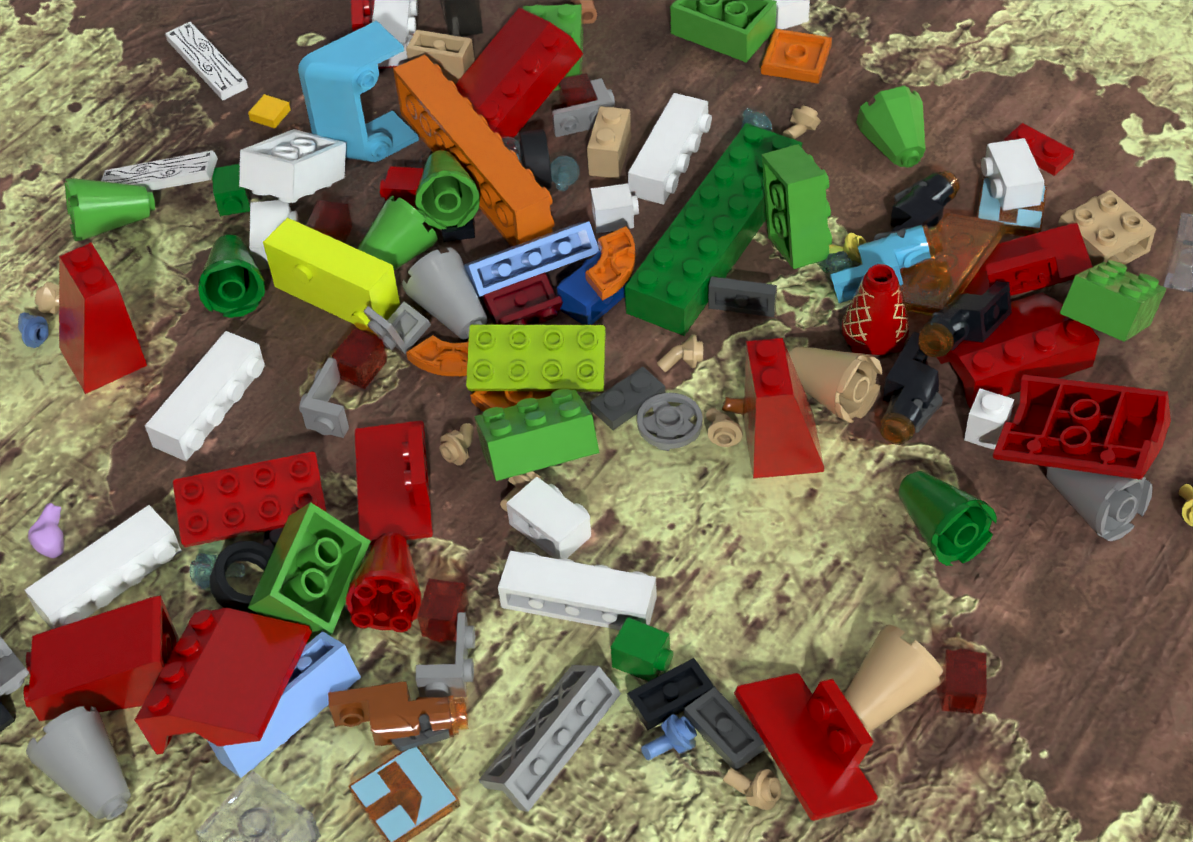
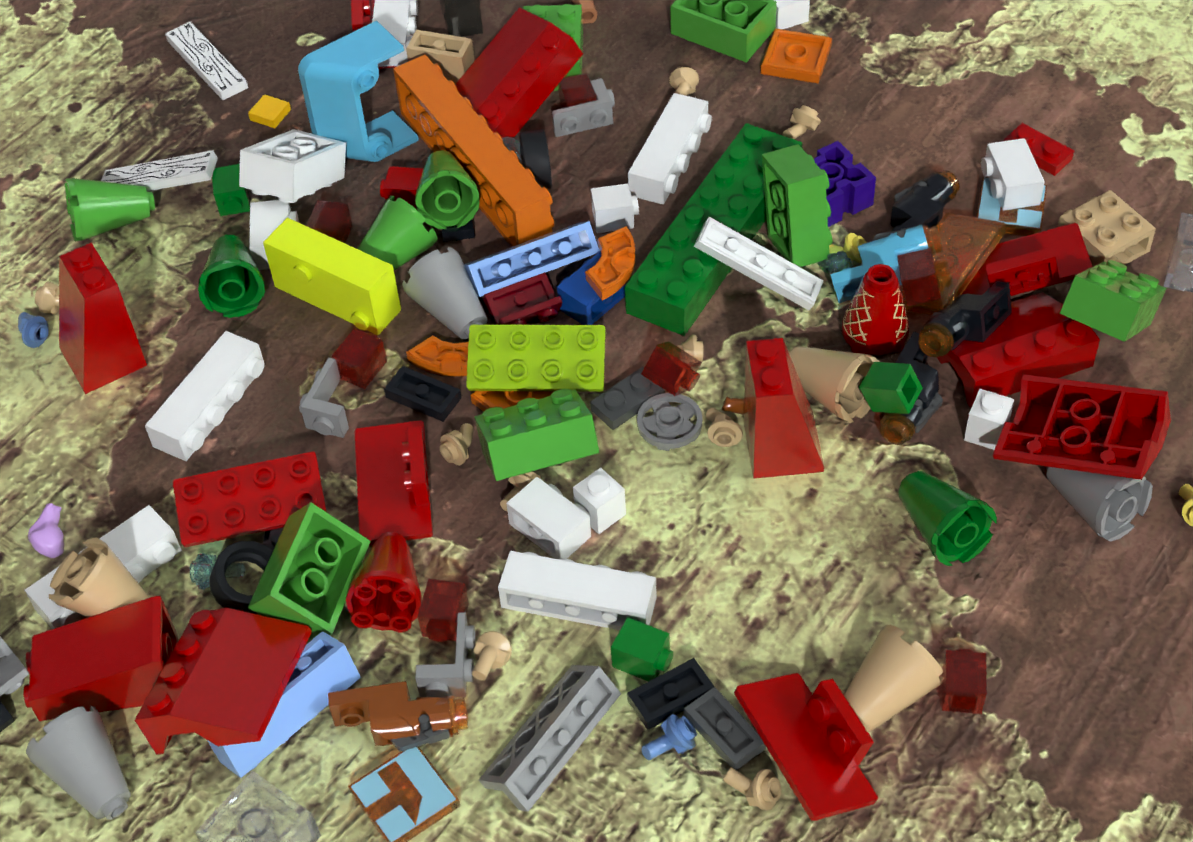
light grey bracket [363,302,431,354] -> none
clear light blue plate [550,156,580,191] -> none
tan brick [587,106,631,179] -> none
dark grey plate [709,276,777,317] -> none
clear light blue plate [741,108,772,131] -> none
bright green cone [856,86,925,167] -> none
none -> tan cone [49,537,150,617]
none -> black plate [384,366,461,422]
none -> tan plate [472,631,512,681]
none -> white brick [573,467,626,534]
none -> clear red brick [641,341,702,396]
none -> tan plate [668,67,699,102]
none -> white tile [694,217,824,310]
none -> dark purple brick [814,141,876,227]
none -> green brick [859,362,923,414]
none -> clear red brick [897,248,942,306]

